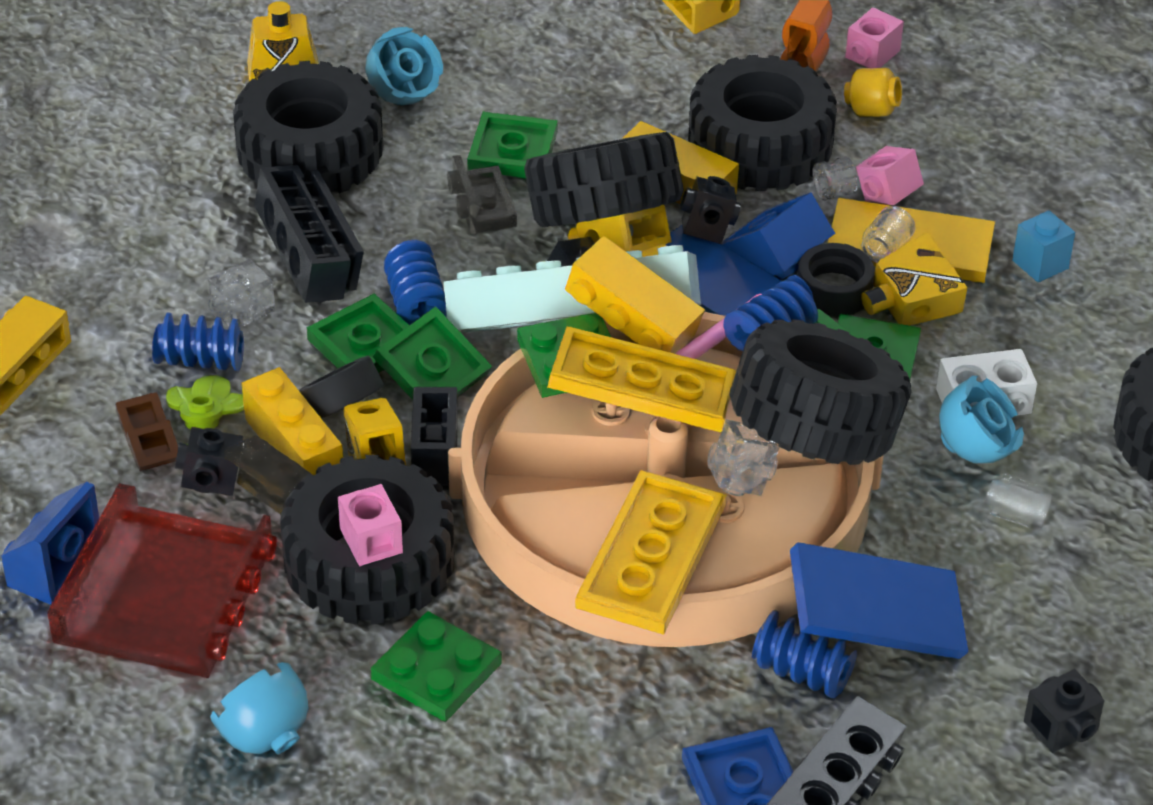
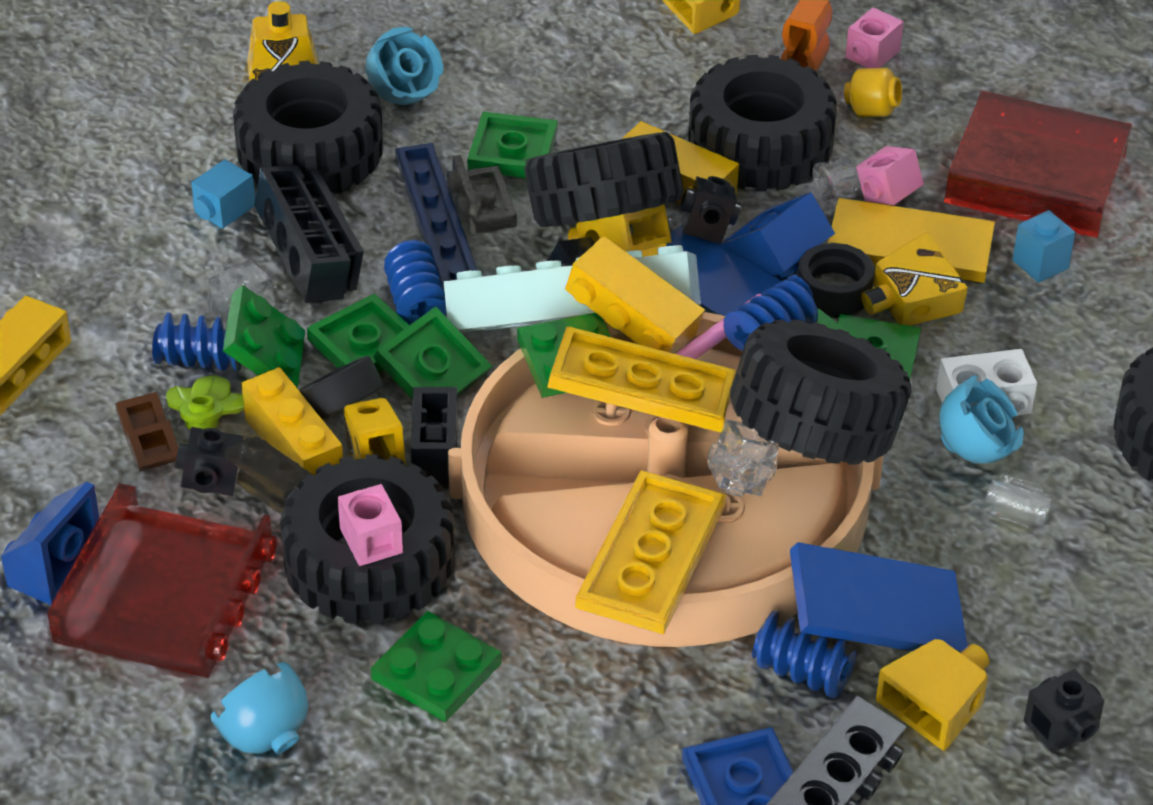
clear brick [861,206,916,263] -> none
none -> dark azure brick [191,159,255,229]
none -> green plate [223,285,305,388]
none -> dark blue tile [395,143,478,292]
none -> yellow torso [876,639,990,751]
none -> clear red panel [944,91,1132,238]

